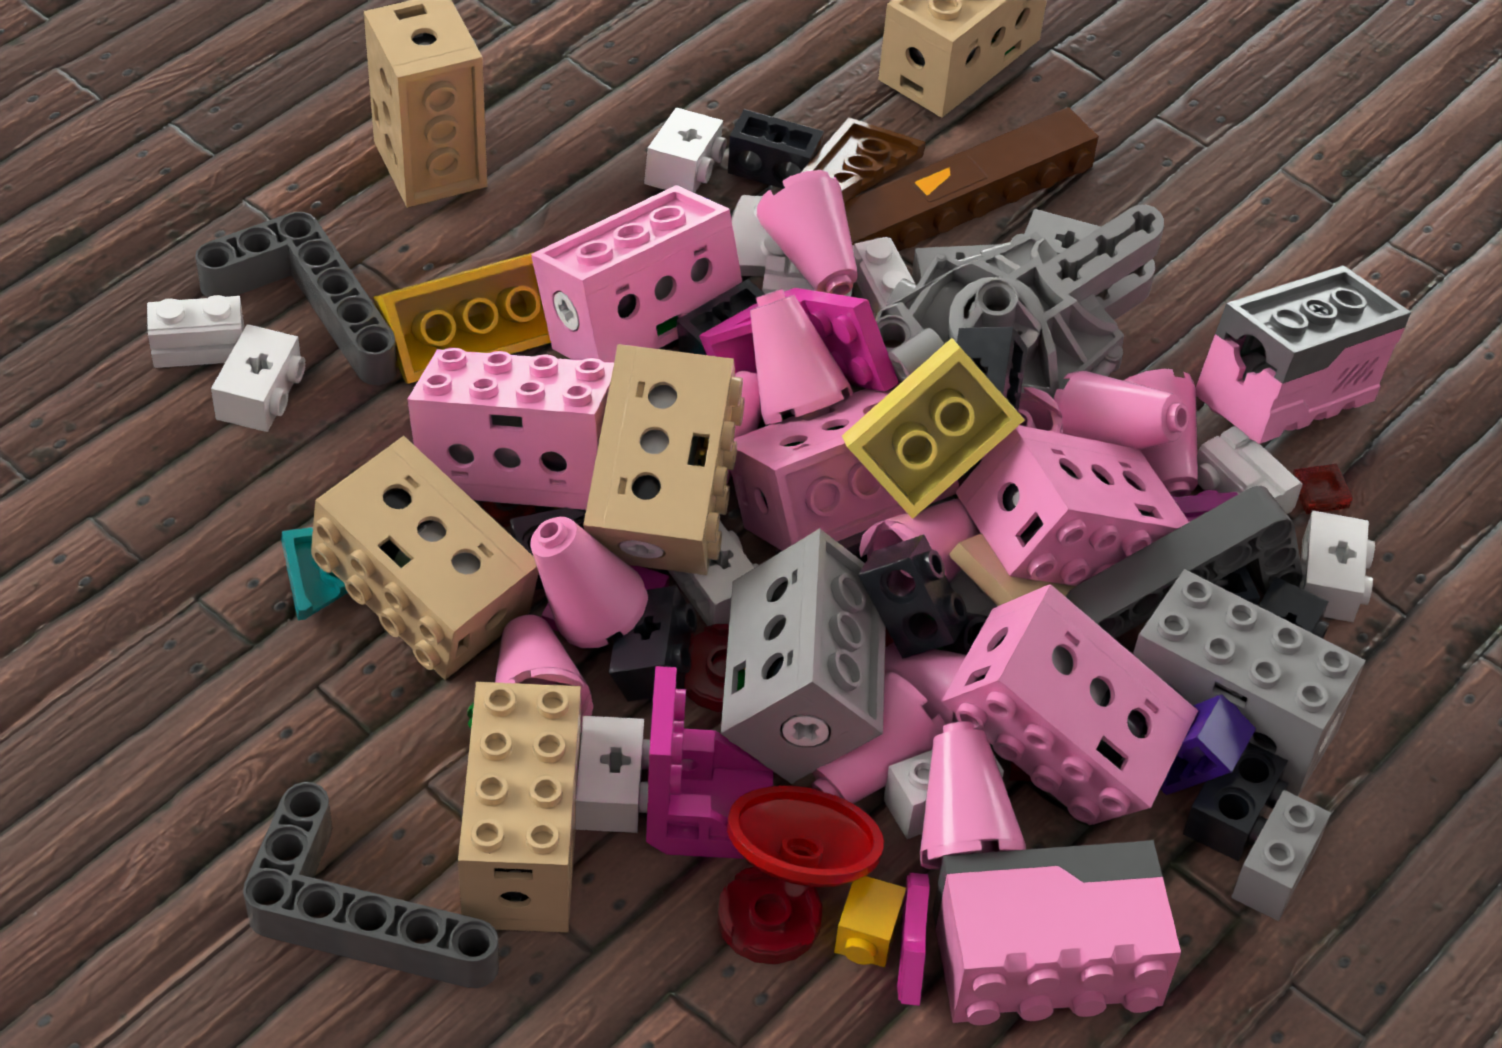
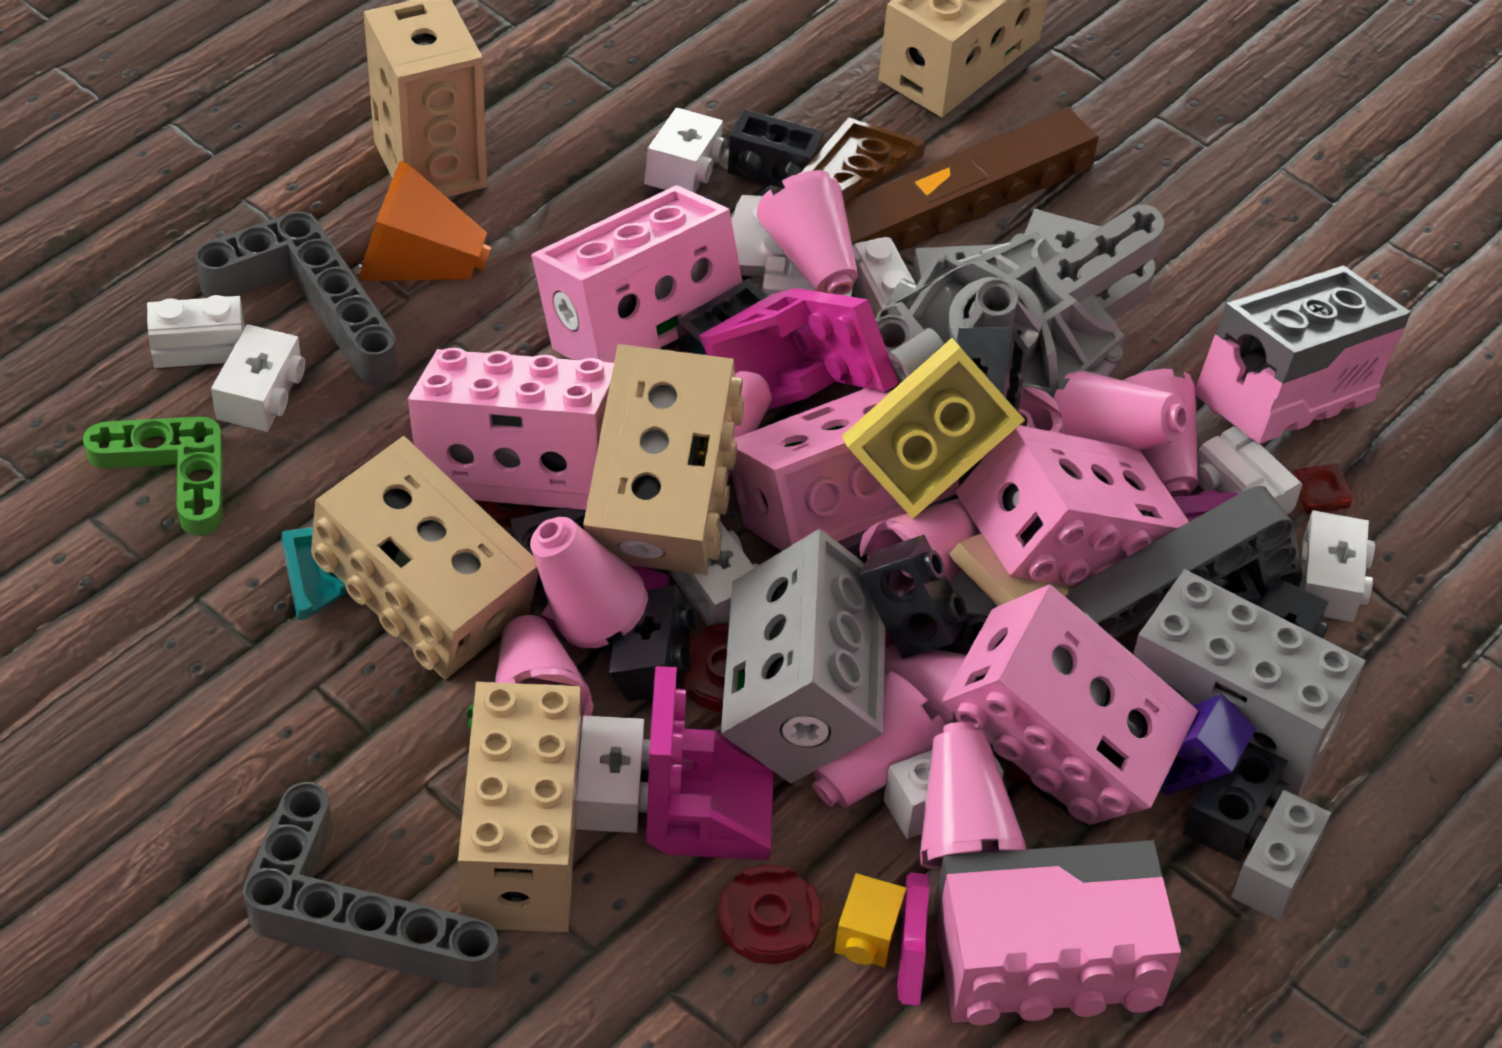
yellow slope [373,251,551,384] -> none
red dish [727,786,884,887] -> none
bright pink cone [750,289,853,425] -> none
none -> bright green beam [83,416,223,536]
none -> orange slope [359,161,491,281]

